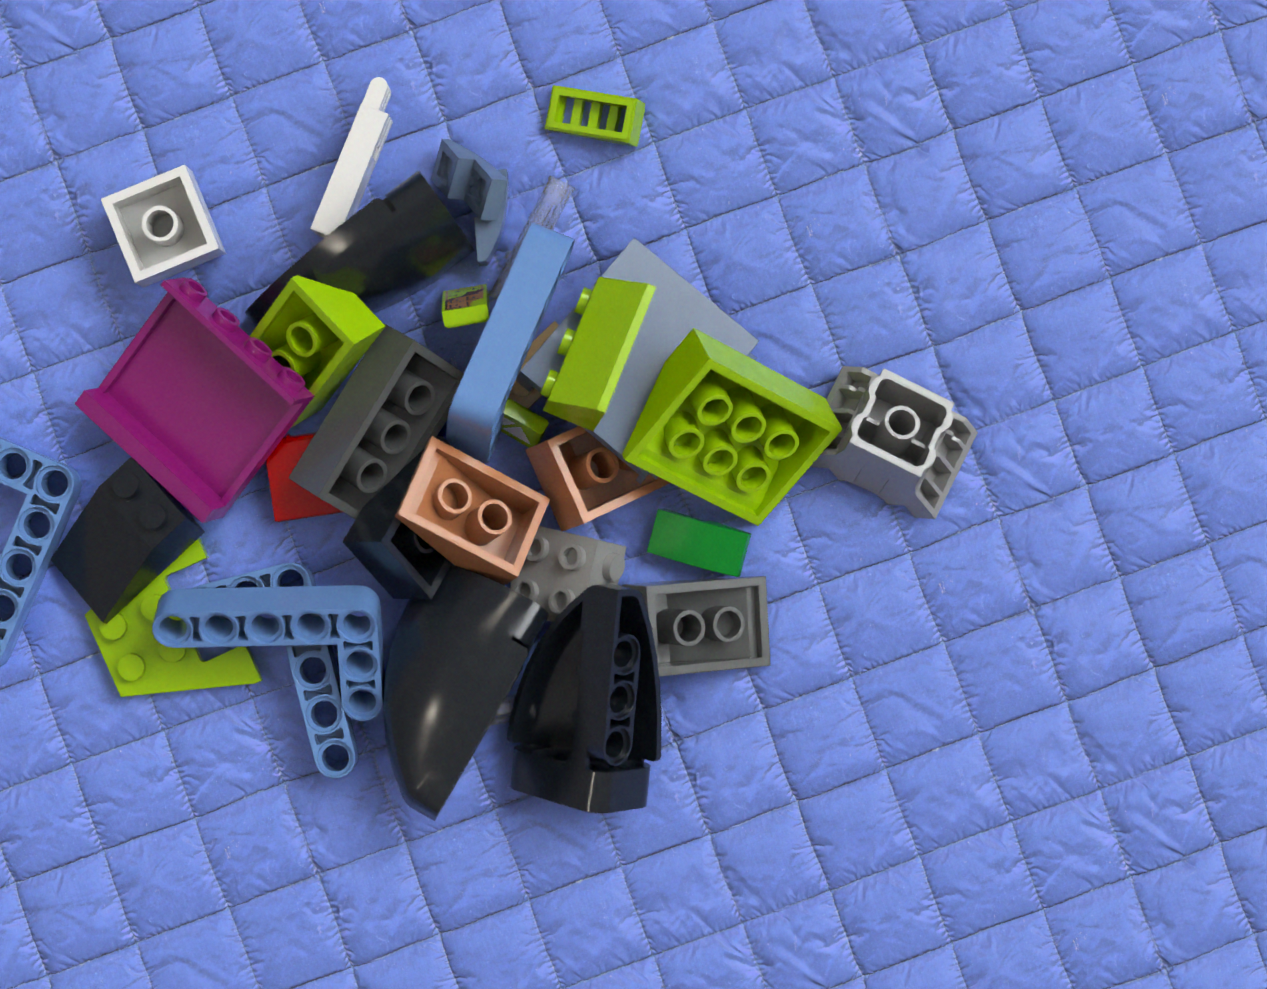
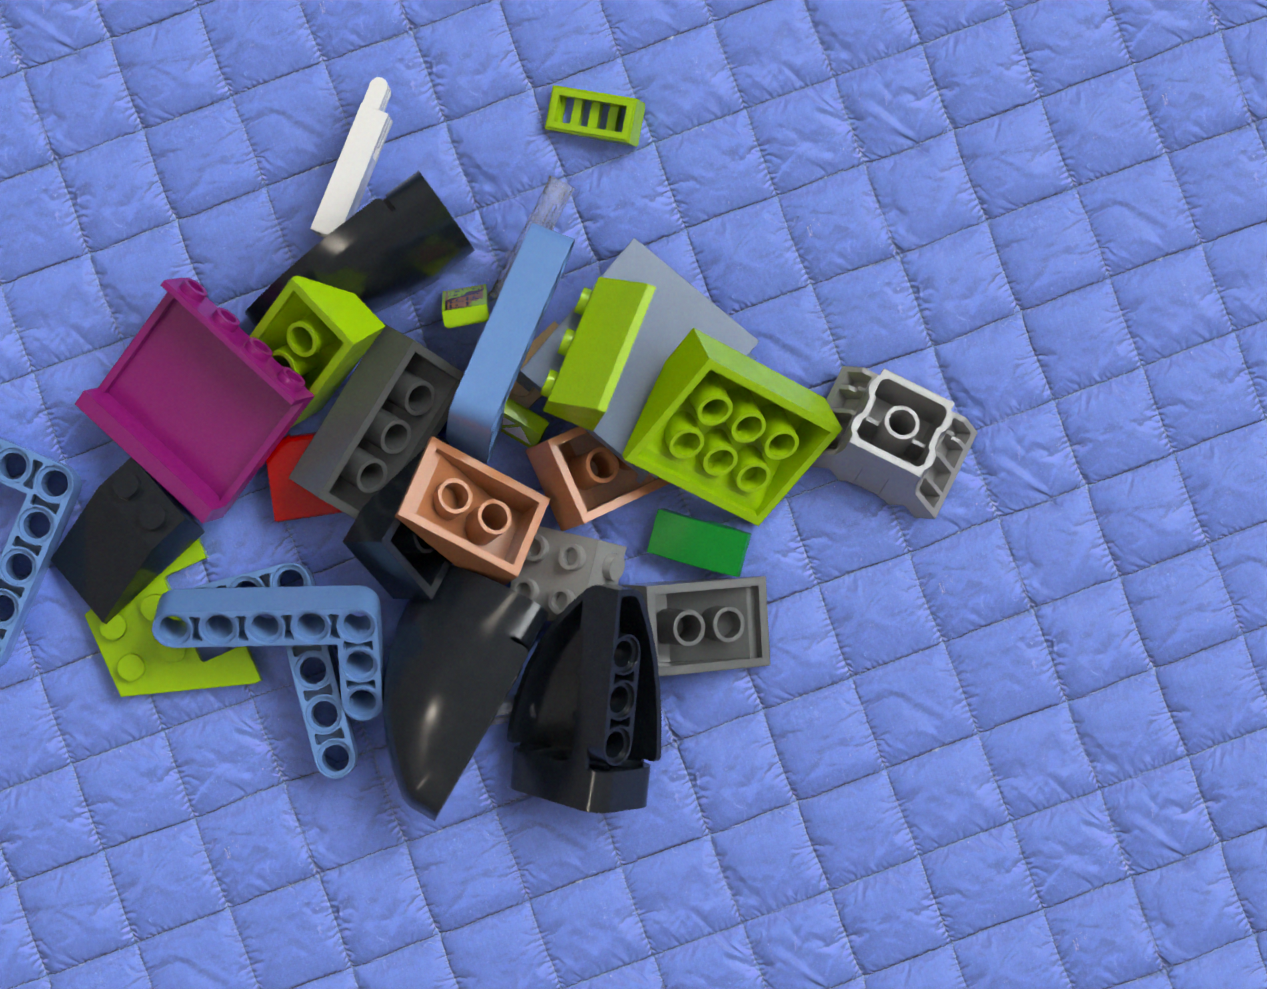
white brick [101,164,226,288] -> none
sand blue slope [431,139,508,221] -> none
sand blue slope [474,169,509,266] -> none

